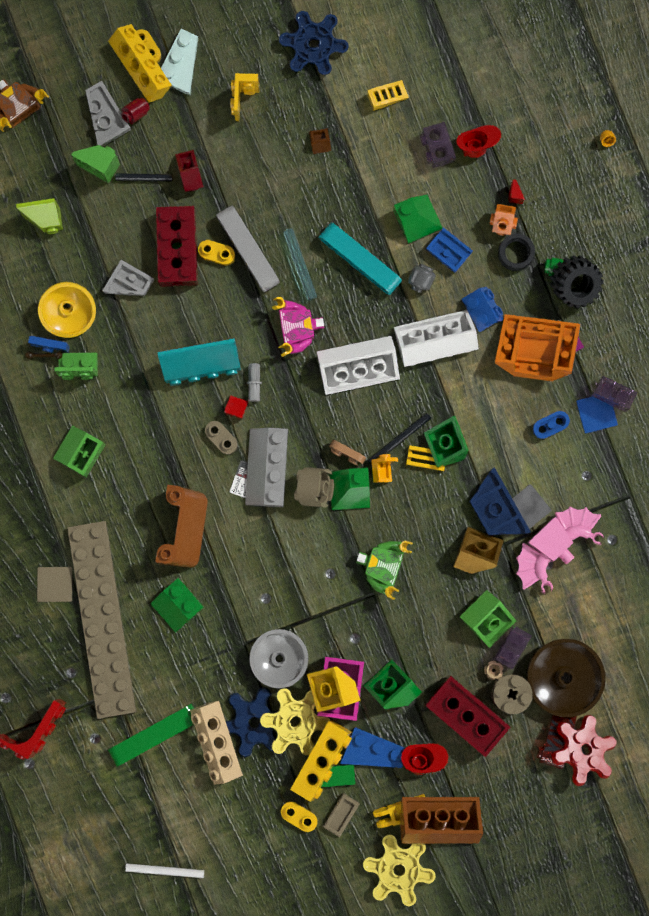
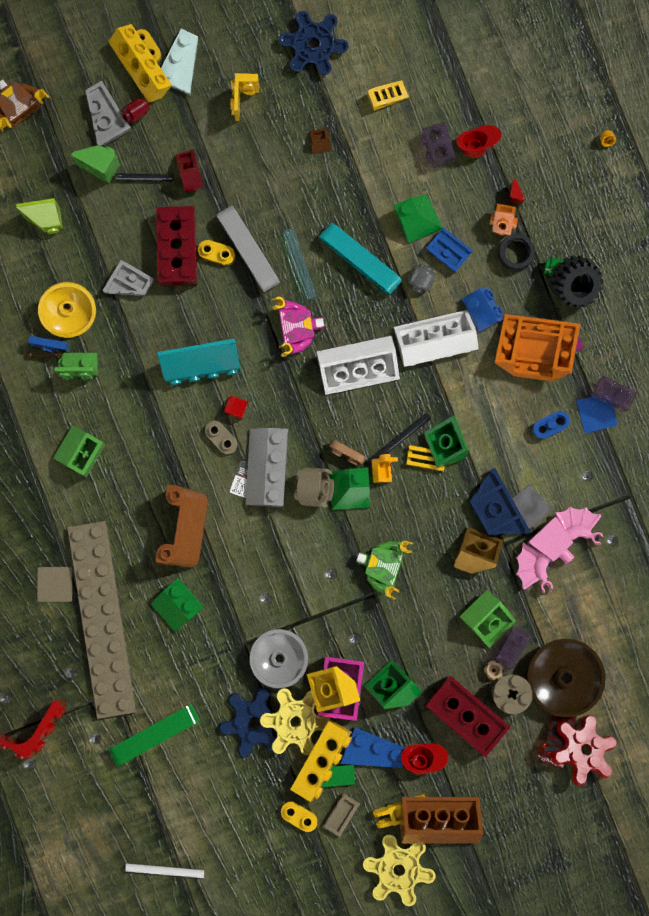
tan brick [190,701,243,785] -> none
light grey axle [247,363,262,402] -> none

